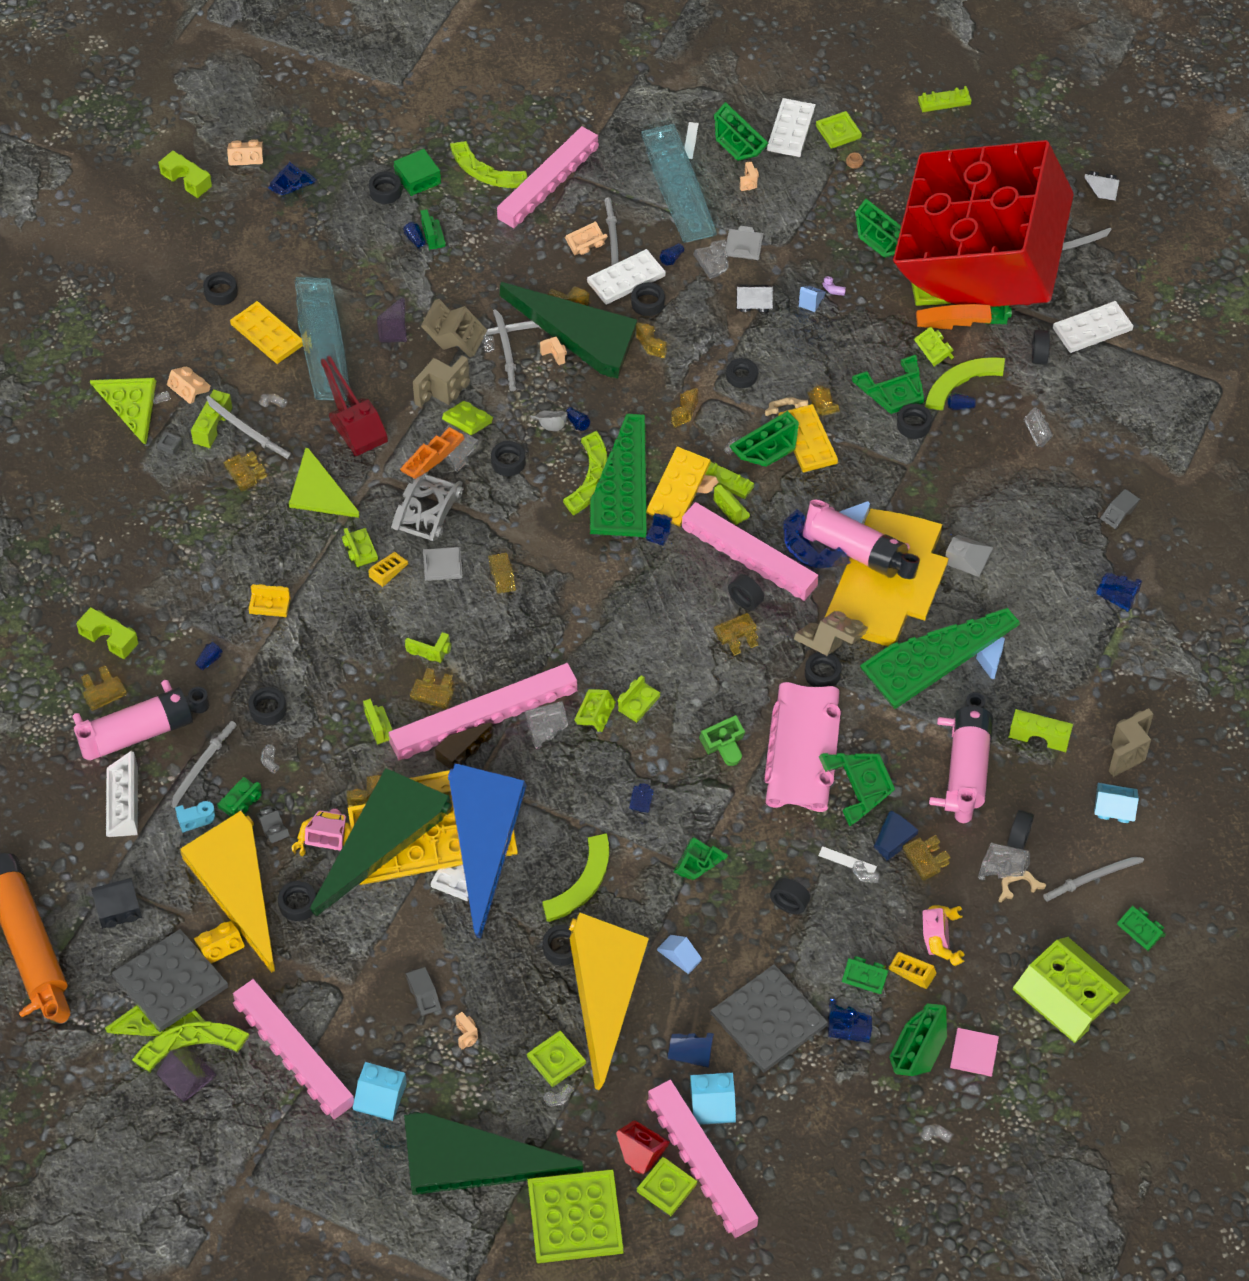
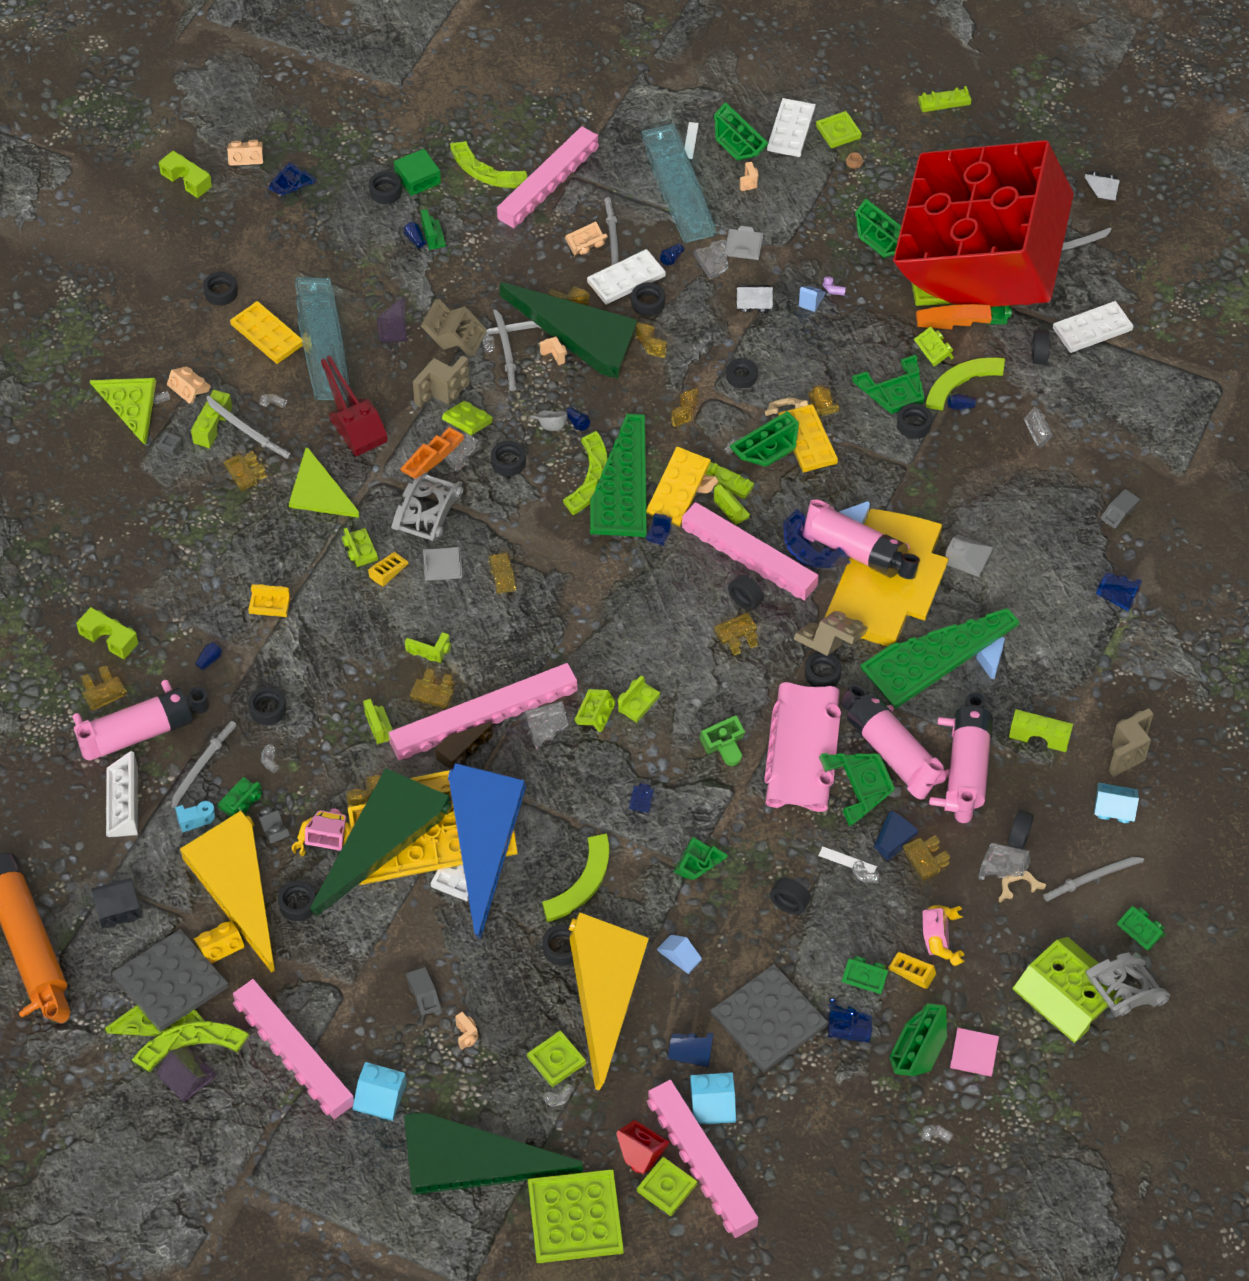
none -> bright pink piece [841,685,950,799]
none -> light grey fence [1085,952,1170,1017]

